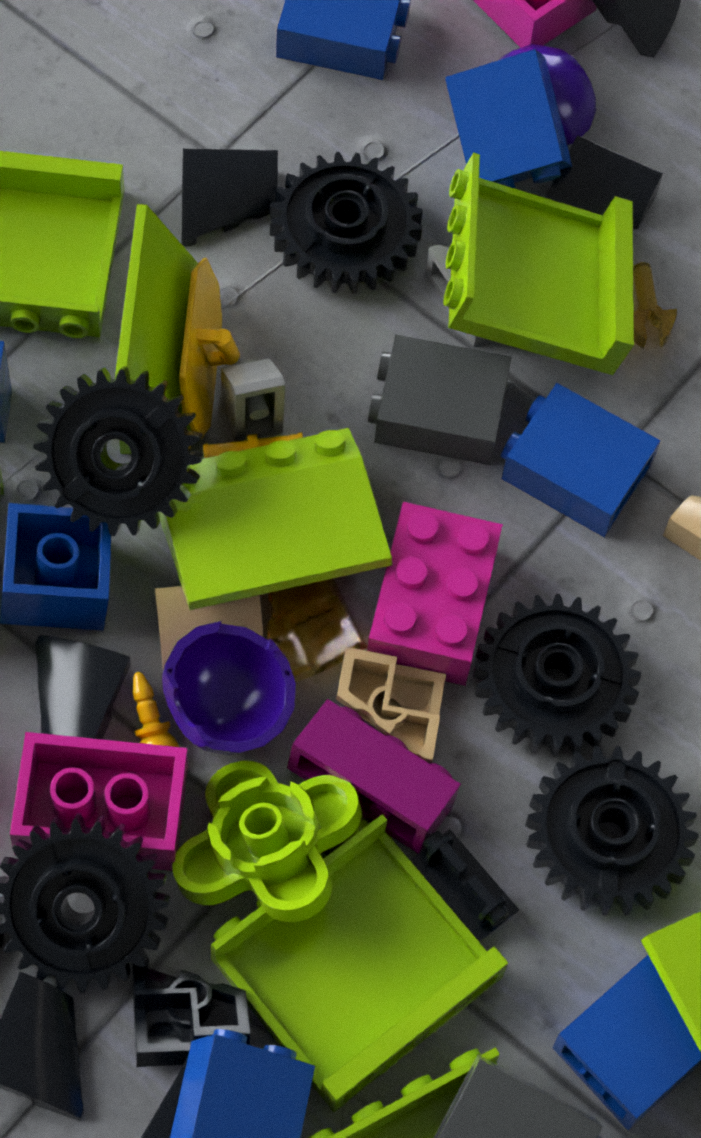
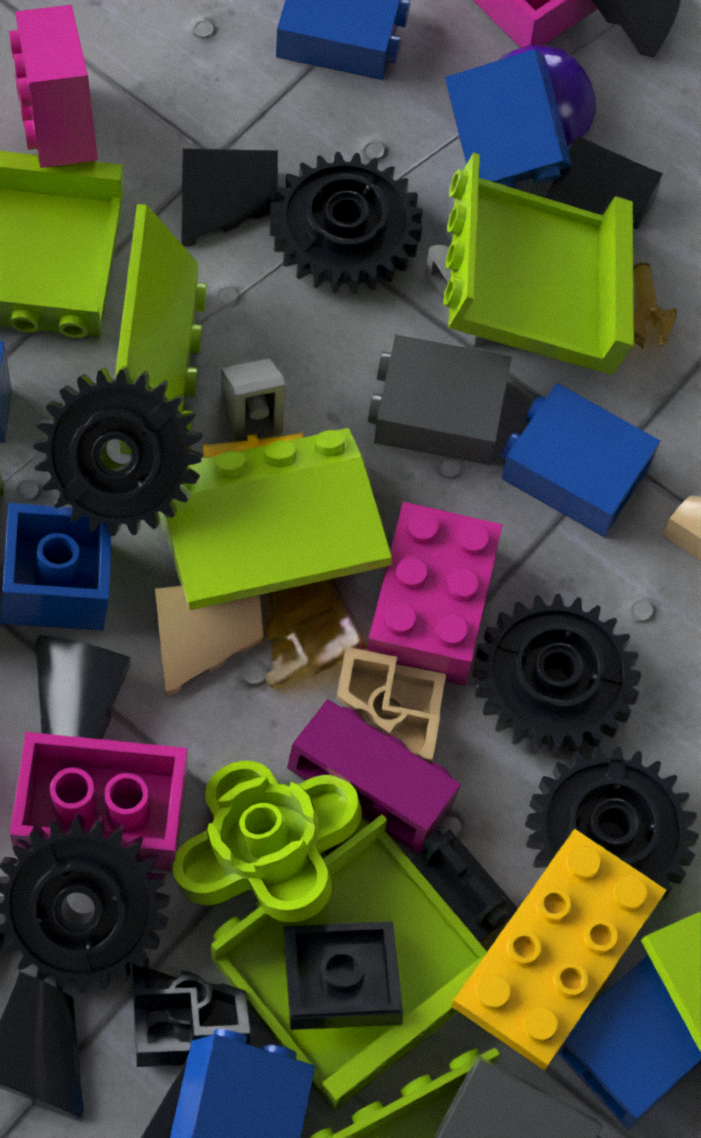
yellow bar [132,672,179,747] -> none
dark purple cylinder [162,621,296,755] -> none
yellow shield [179,258,240,439] -> none
none -> dark pink brick [8,4,98,168]
none -> black plate [284,921,403,1030]
none -> yellow plate [451,829,666,1071]

